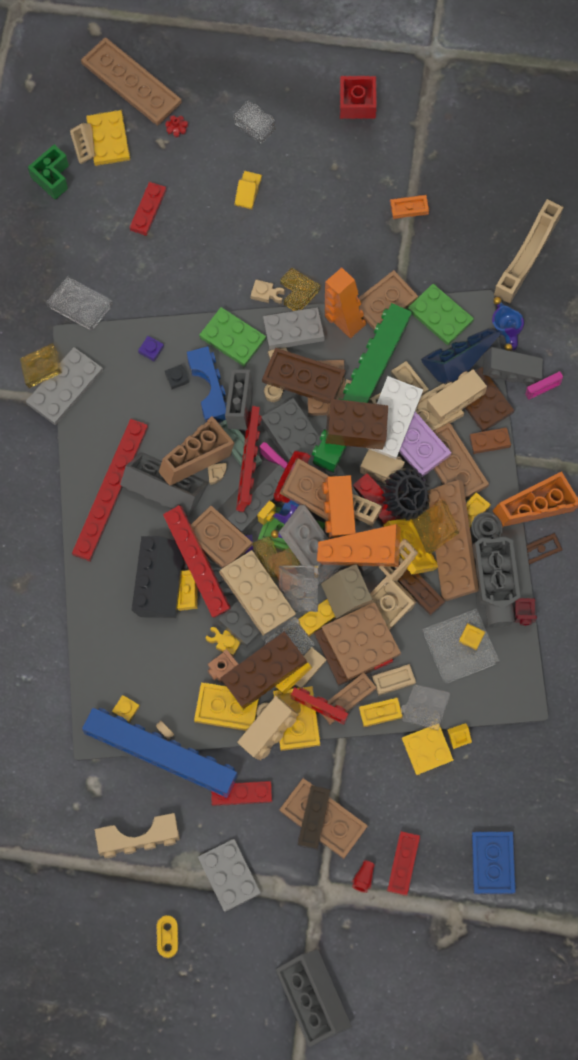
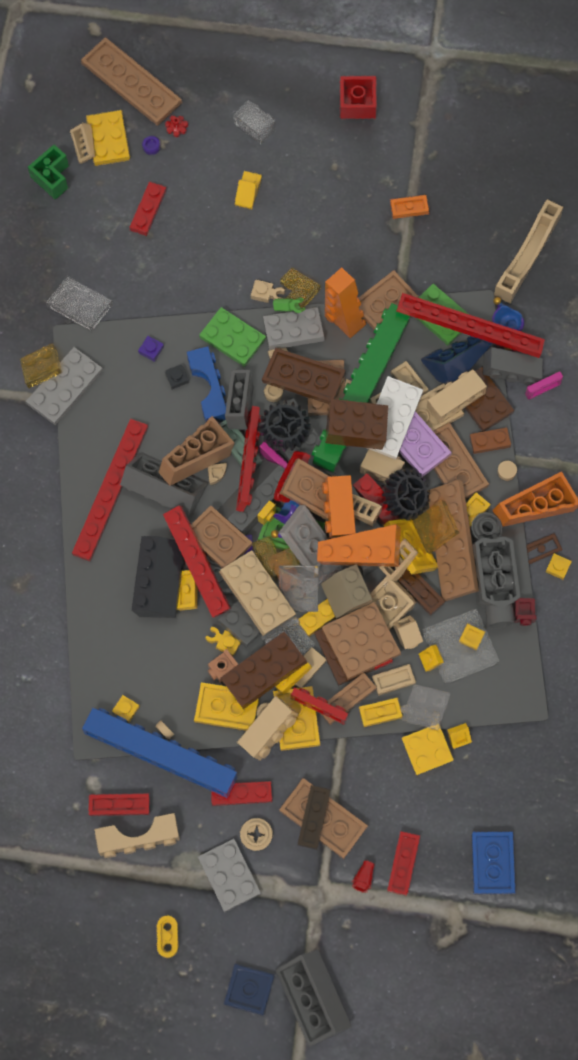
none -> red plate [89,794,150,816]
none -> dark purple tile [142,136,161,155]
none -> dark blue tile [224,964,275,1016]
none -> tan gear [240,818,272,851]
none -> black gear [259,400,311,452]
none -> bright green bar [273,298,305,313]
none -> tan brick [393,615,423,649]
none -> red plate [396,293,545,358]
none -> yellow plate [419,645,444,672]
none -> tan tile [497,461,517,481]
none -> yellow plate [546,553,572,580]

